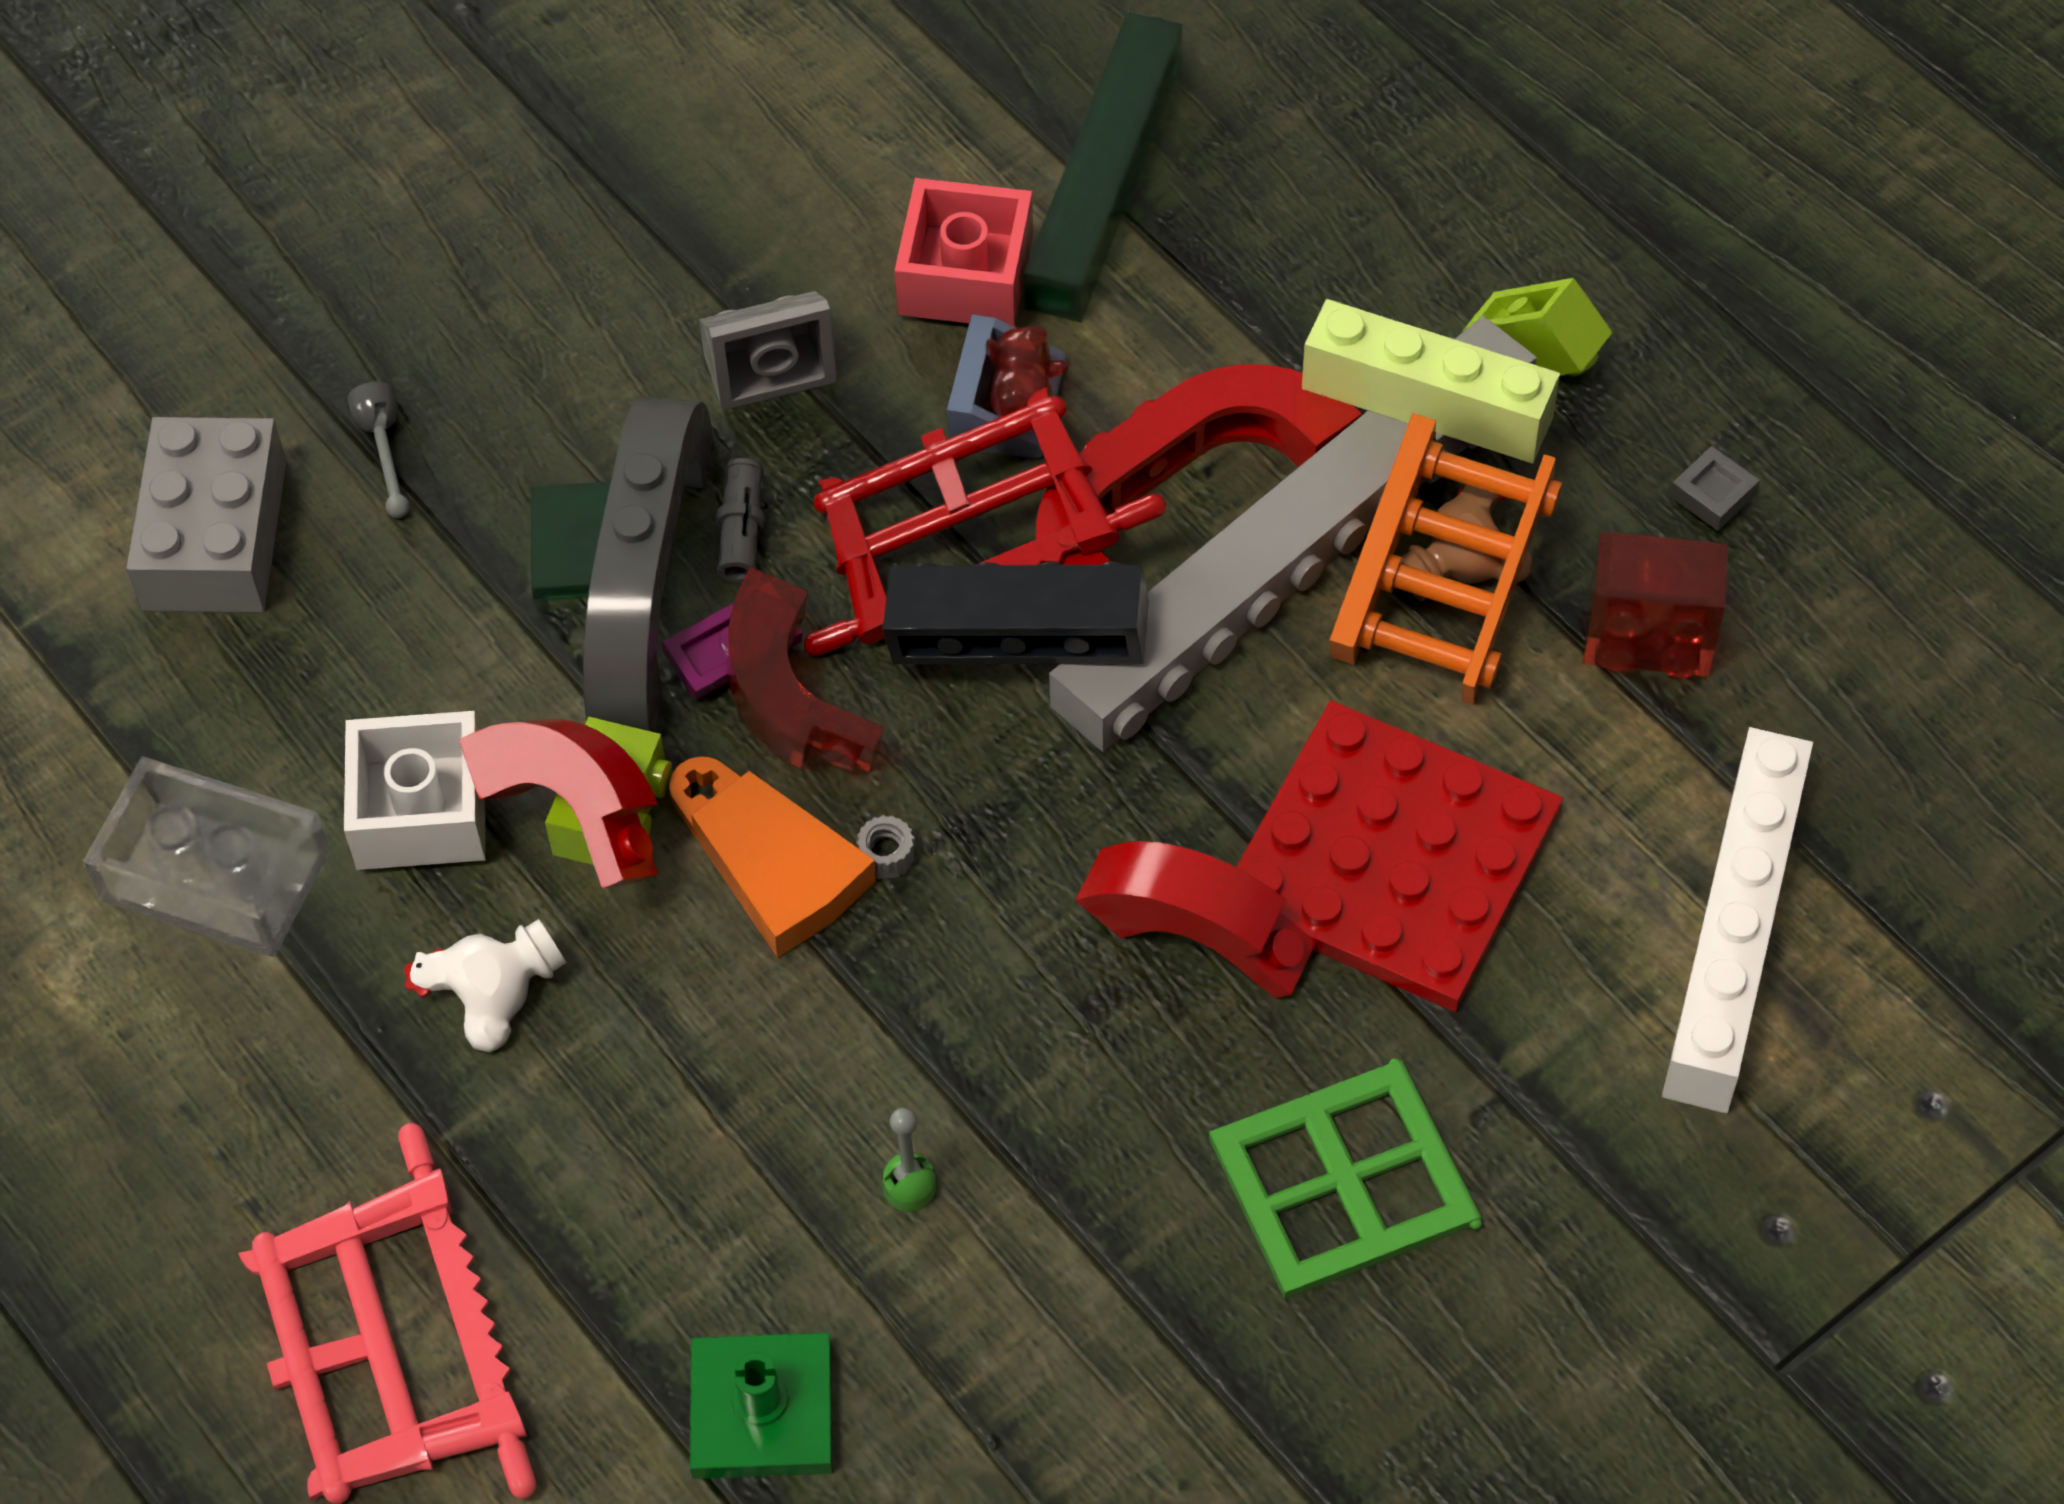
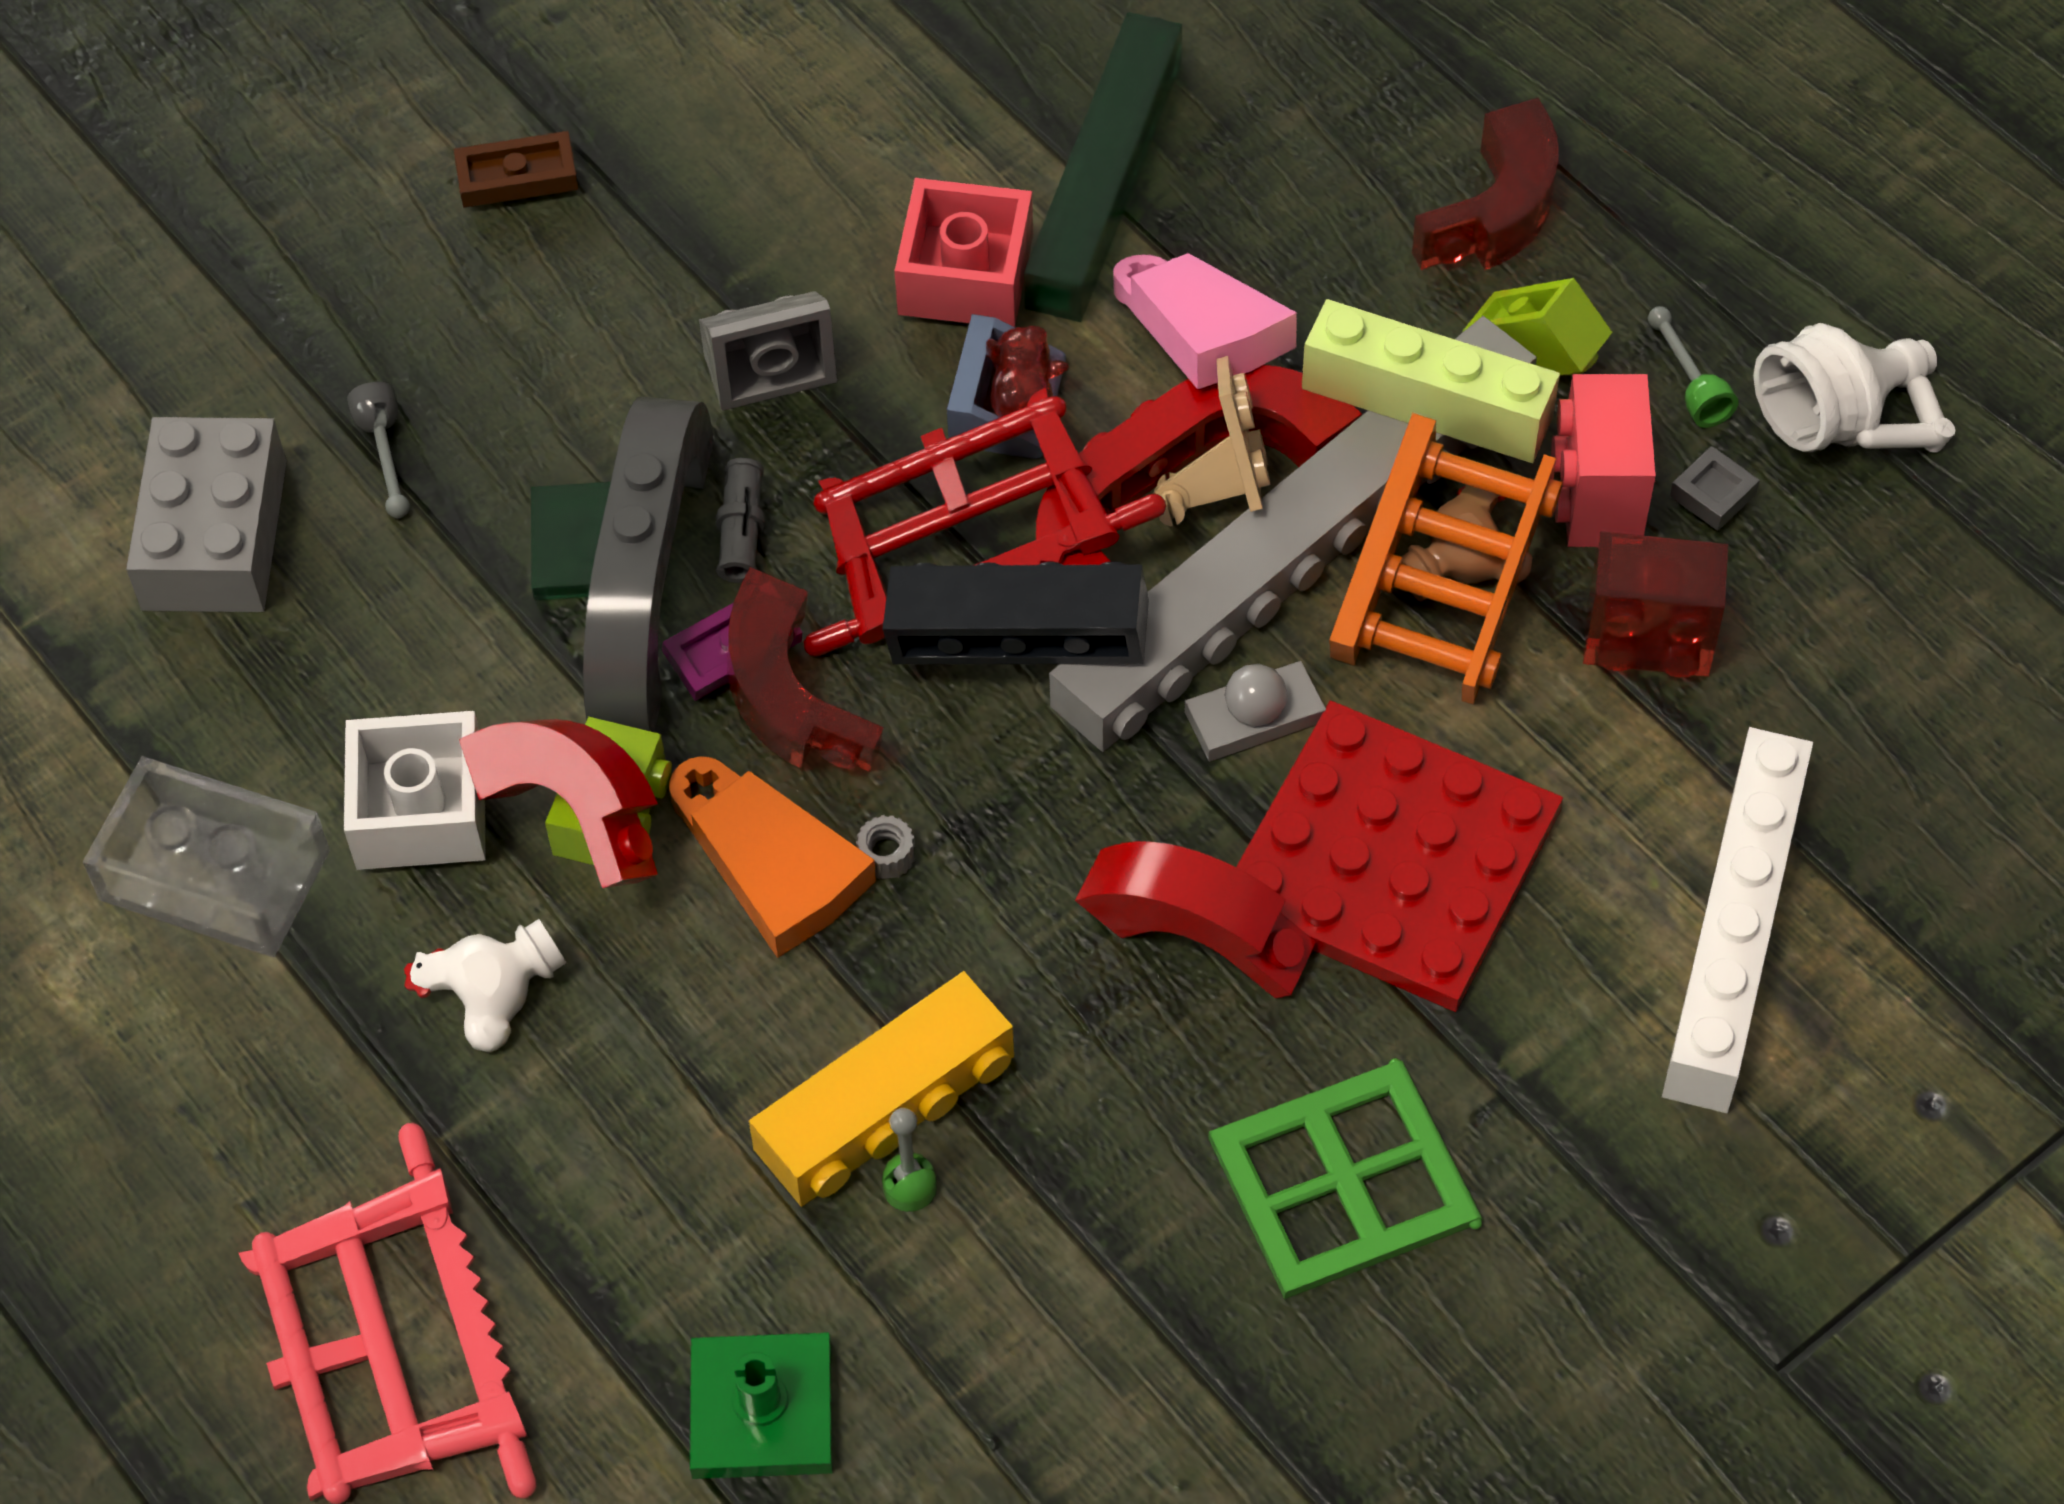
none -> reddish brown plate [454,131,578,208]
none -> yellow brick [749,971,1014,1207]
none -> bright pink piece [1113,253,1297,389]
none -> tan plate [1153,356,1271,526]
none -> light grey tile [1184,661,1326,762]
none -> clear red arch [1412,97,1559,270]
none -> coral brick [1551,374,1656,547]
none -> bright green hinge [1648,306,1739,428]
none -> white piece [1753,323,1955,453]

